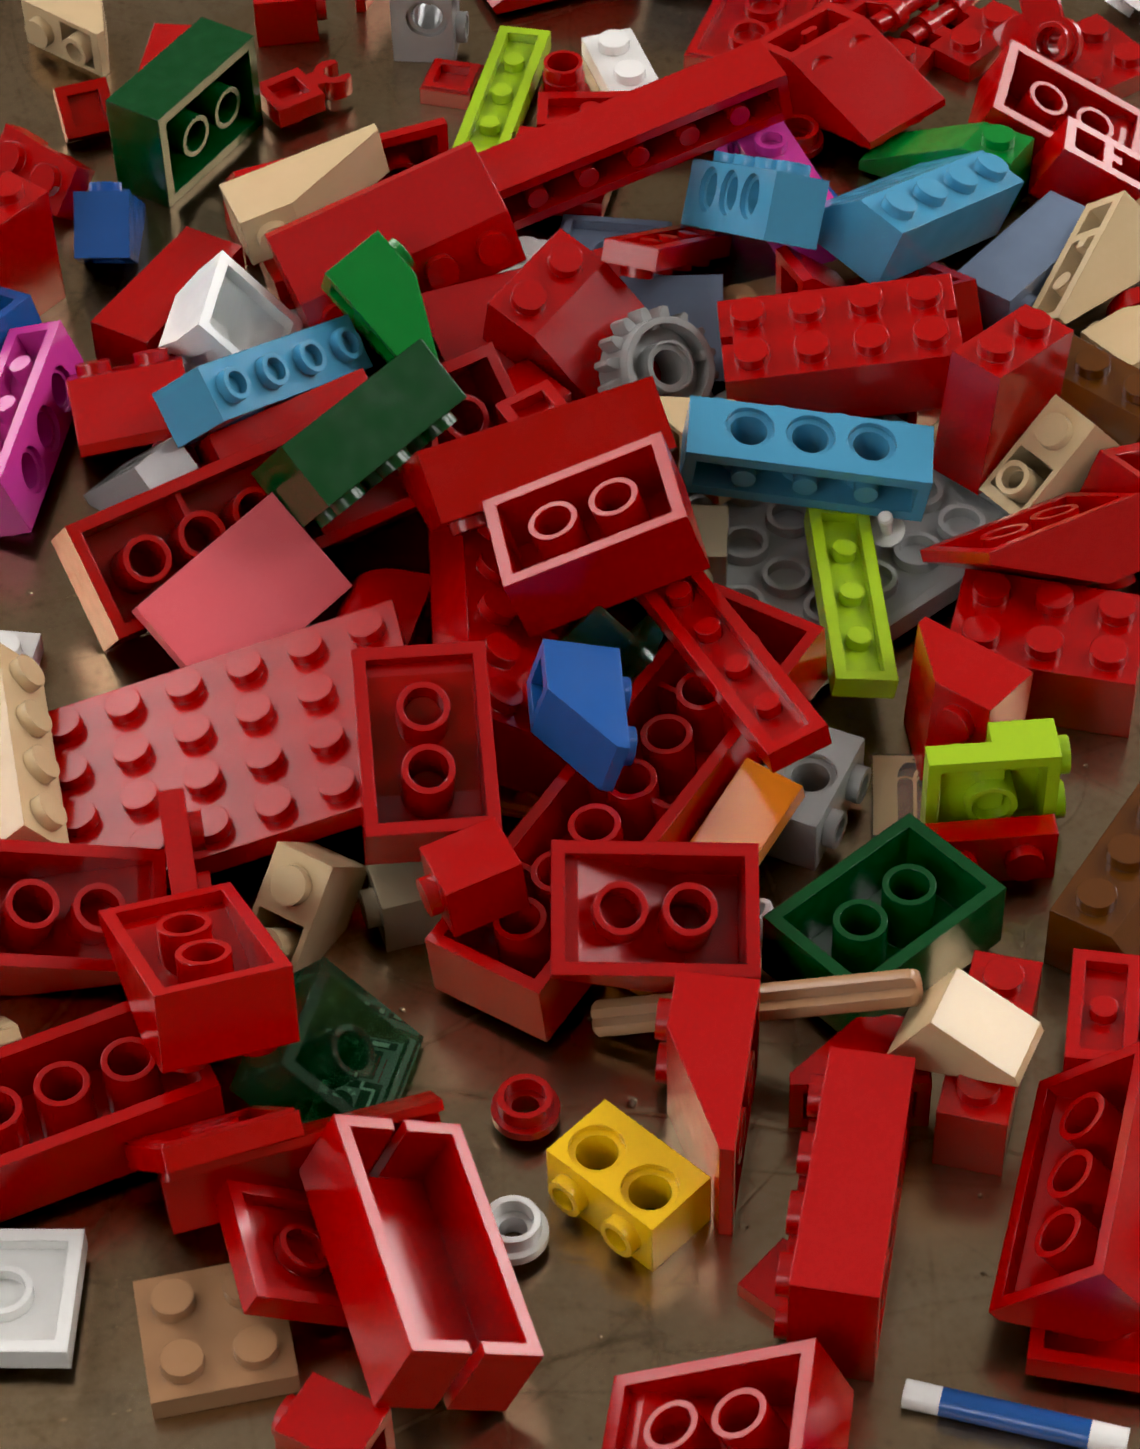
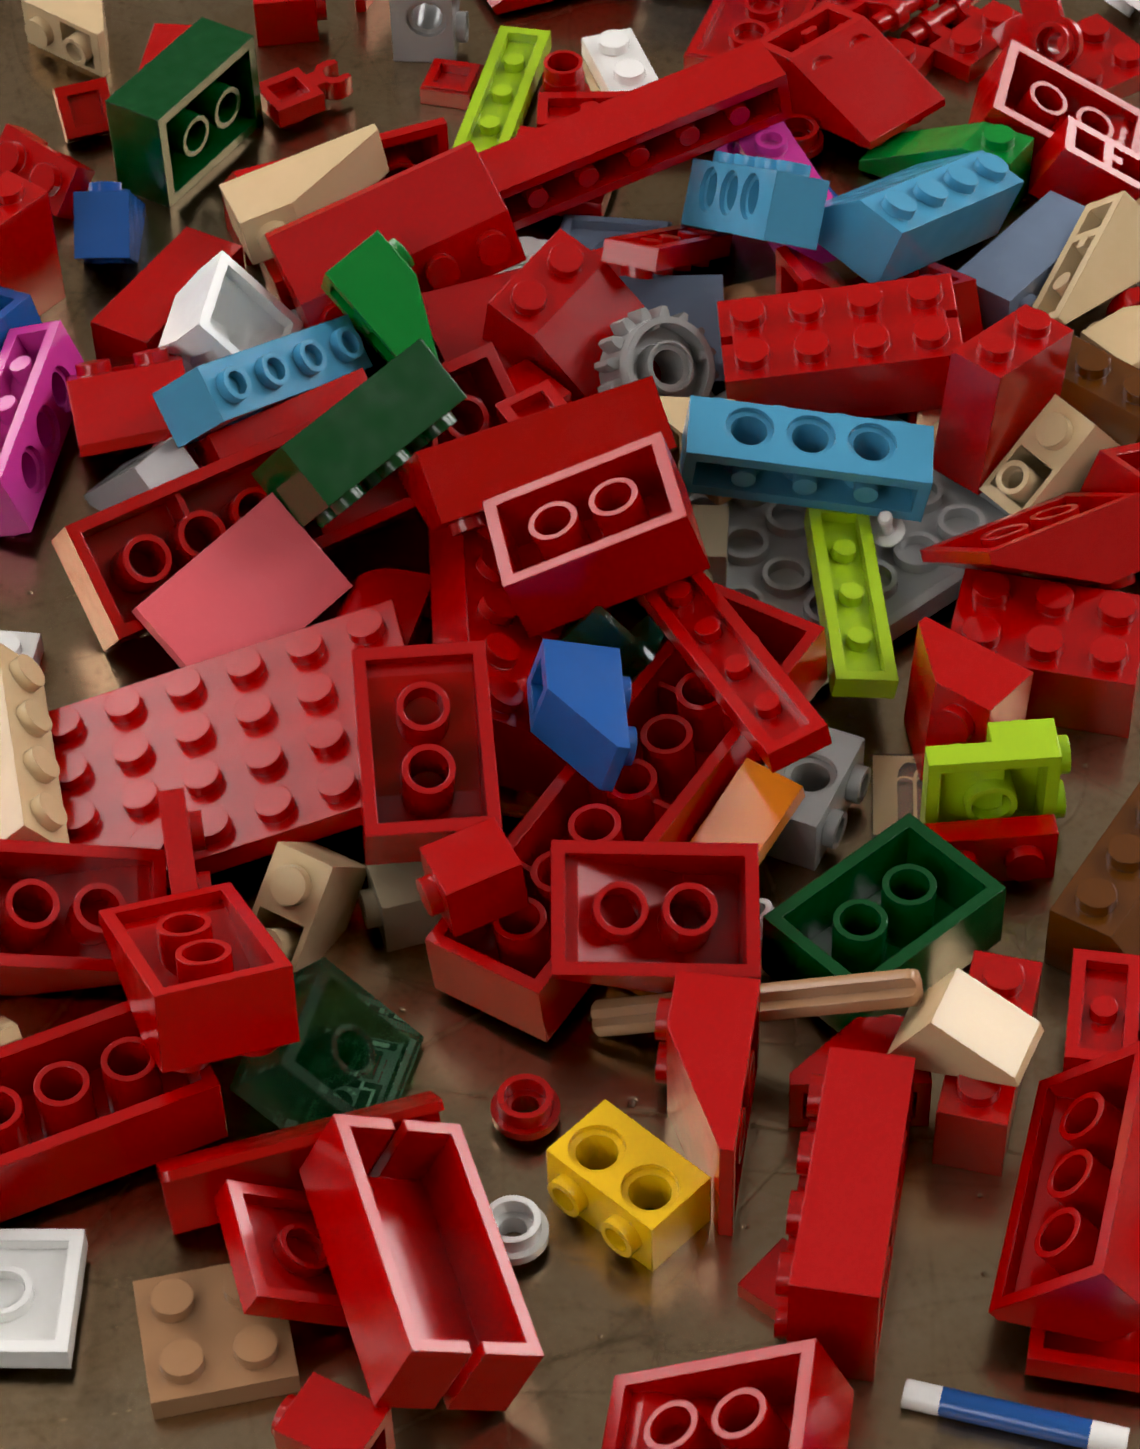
red tile [124,1105,305,1174] -> none

